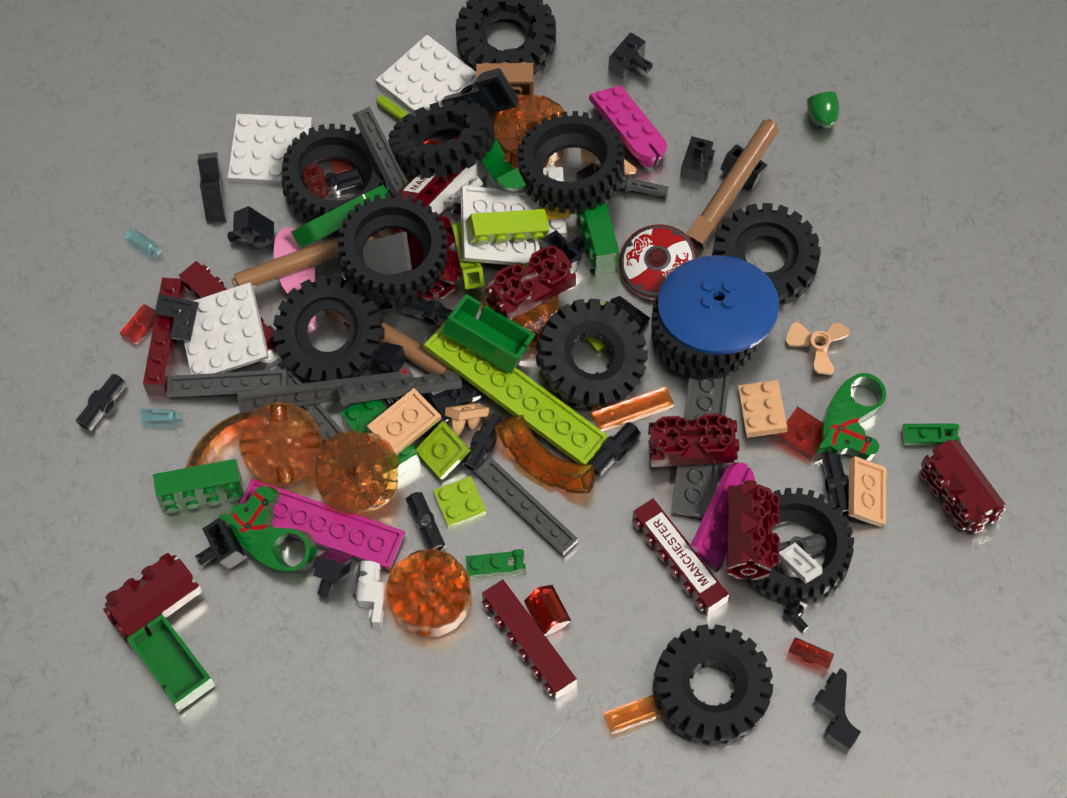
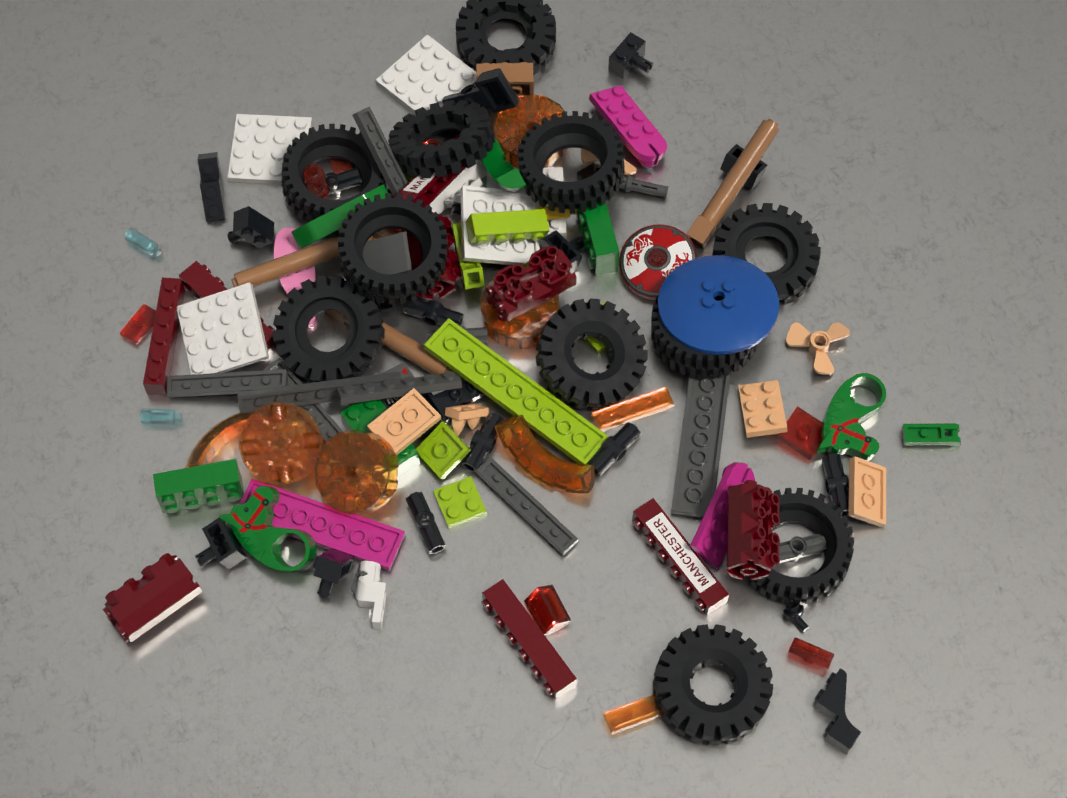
black piece [76,374,127,431] -> none
green piece [127,613,215,712] -> none
black plate [154,294,199,342] -> none
black brick [373,342,406,374] -> none
lime axle [376,95,408,122] -> none
clear orange brick [386,549,472,637] -> none
green piece [442,294,536,374] -> none
green plate [466,549,526,578] -> none
black plate [610,296,651,327] -> none
dark red brick [648,413,740,467] -> none
black brick [680,136,716,183] -> none
white plate [779,543,822,584] -> none
green piece [807,91,840,128] -> none
dark red brick [919,439,1006,534] -> none

